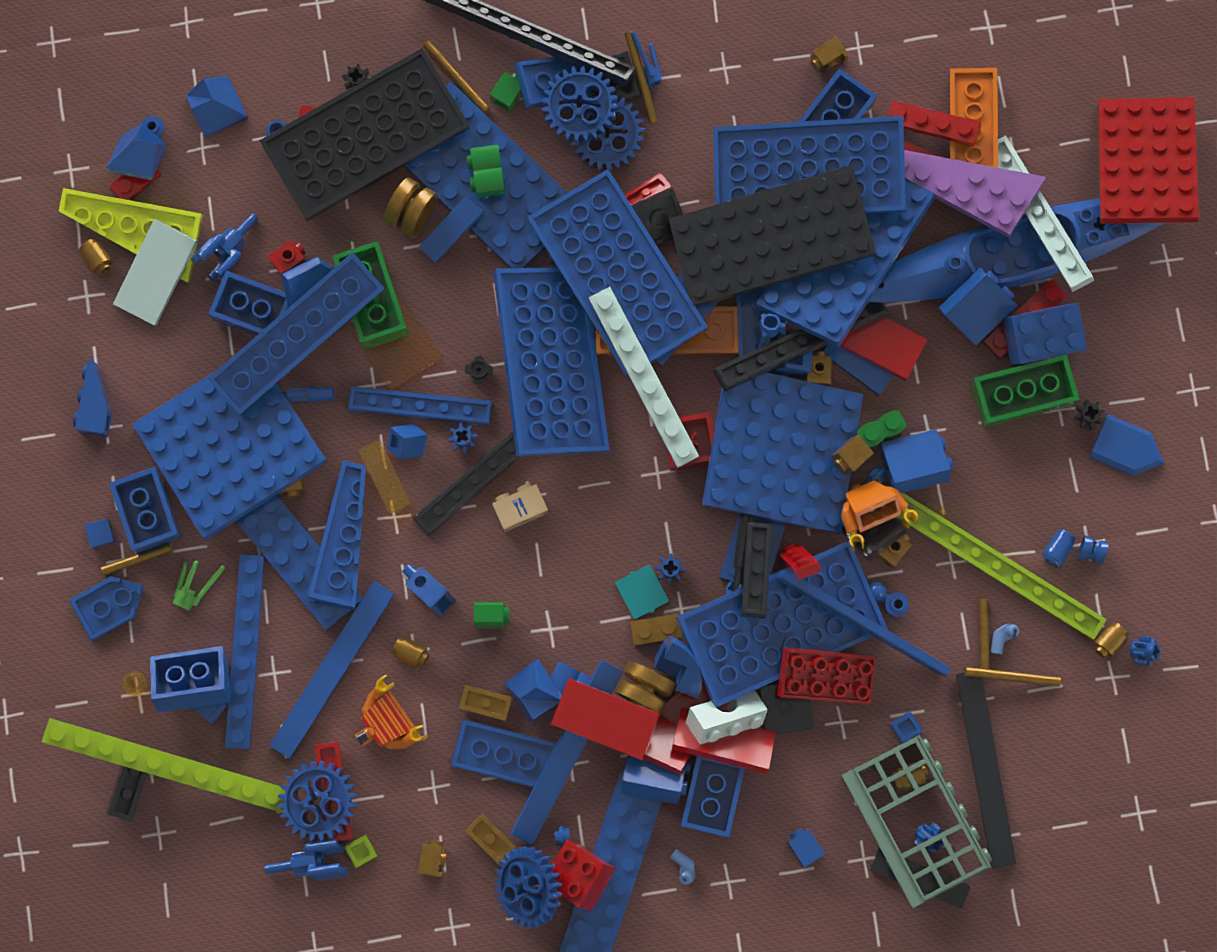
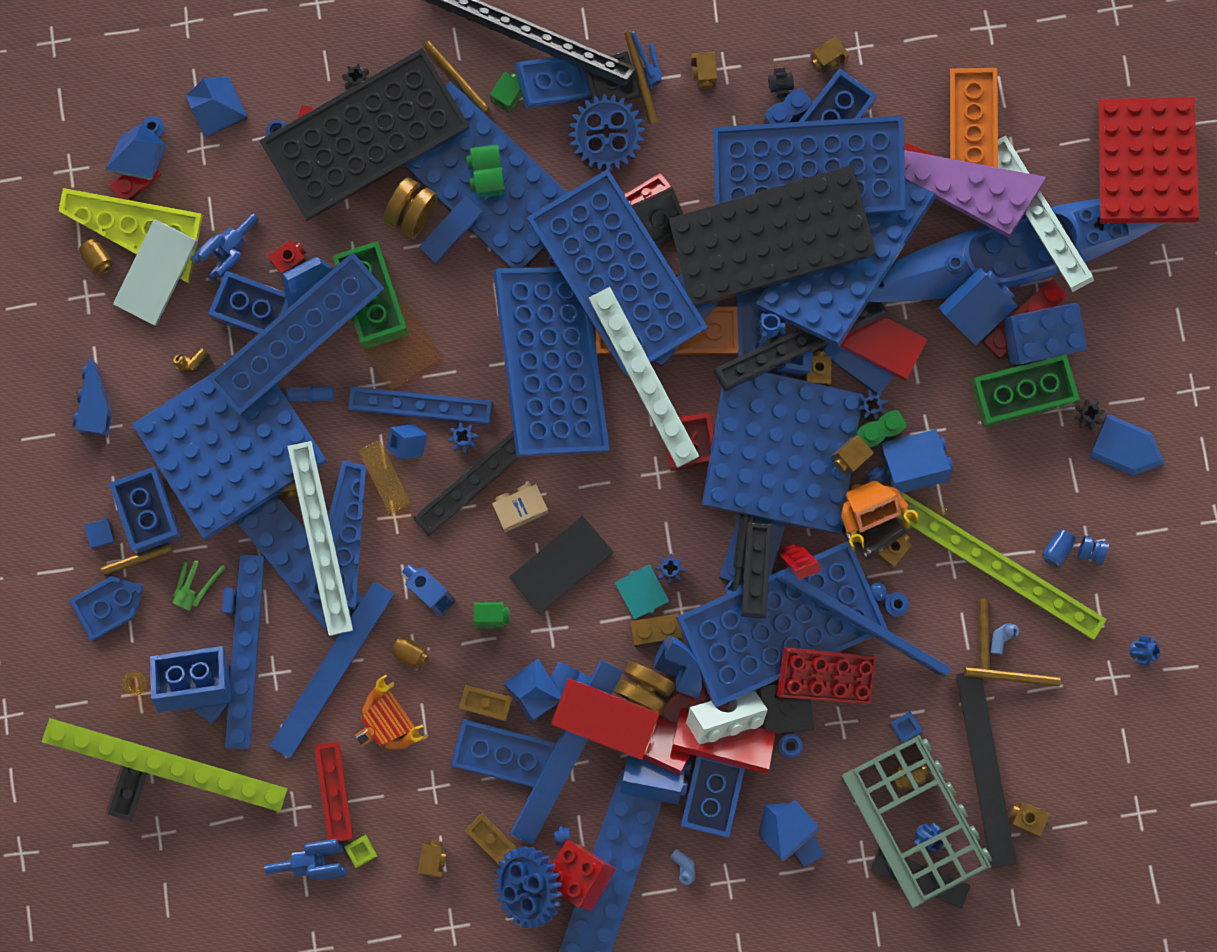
blue gear [278,761,358,841] -> none
black plate [465,356,493,384] -> none
blue gear [542,66,618,143] -> none
red plate [886,101,982,147] -> none
pearl gold brick [1094,622,1129,659] -> none
none -> pearl gold arm [173,348,209,371]
none -> blue tile [222,588,237,615]
none -> light aqua plate [287,441,353,636]
none -> black tile [509,515,613,614]
none -> pearl gold brick [691,51,717,90]
none -> blue slope [758,800,820,862]
none -> blue brick [763,88,812,124]
none -> black gear [768,67,794,98]
none -> blue plate [778,734,803,758]
none -> blue gear [858,390,888,419]
none -> pearl gold brick [1008,802,1050,837]

